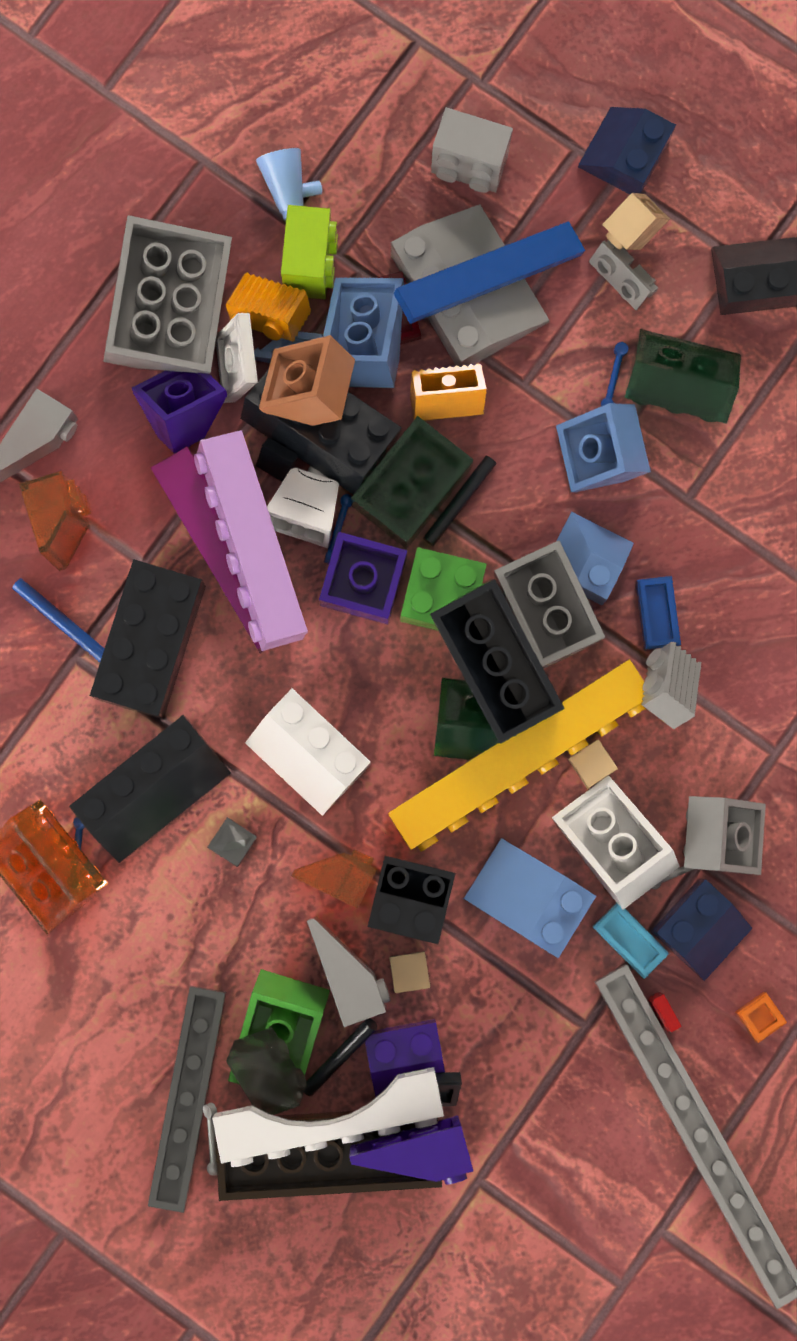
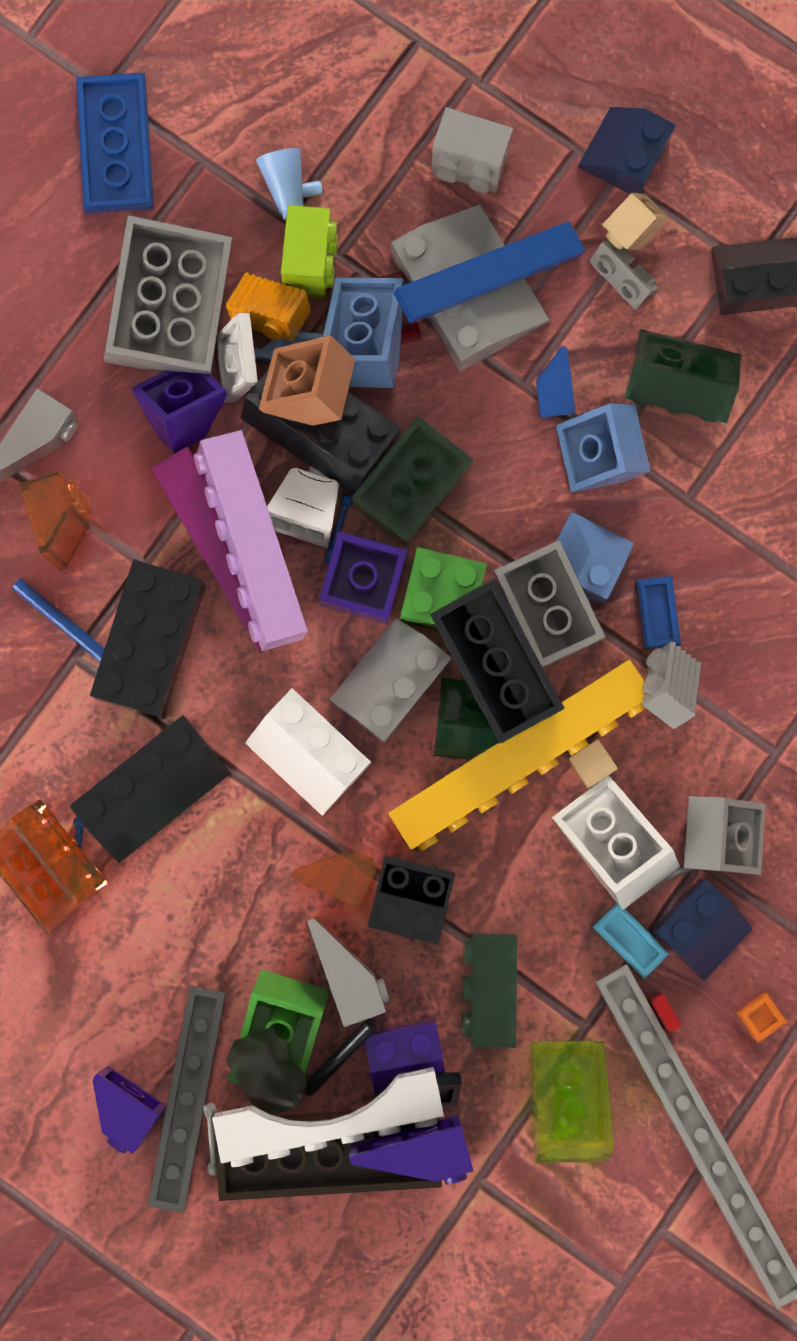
dark grey tile [207,817,257,867] -> none
black tile [256,437,298,482] -> none
tan tile [389,951,430,993] -> none
light orange brick [410,363,487,421] -> none
black bar [423,455,497,547] -> none
medium blue slope [464,838,596,958] -> none
blue hinge [601,342,628,407] -> none
none -> blue tile [76,73,154,214]
none -> dark purple slope [93,1066,167,1154]
none -> light grey slope [329,618,452,744]
none -> clear green brick [461,931,517,1048]
none -> clear neon green slope [531,1041,614,1163]
none -> blue slope [536,346,575,418]

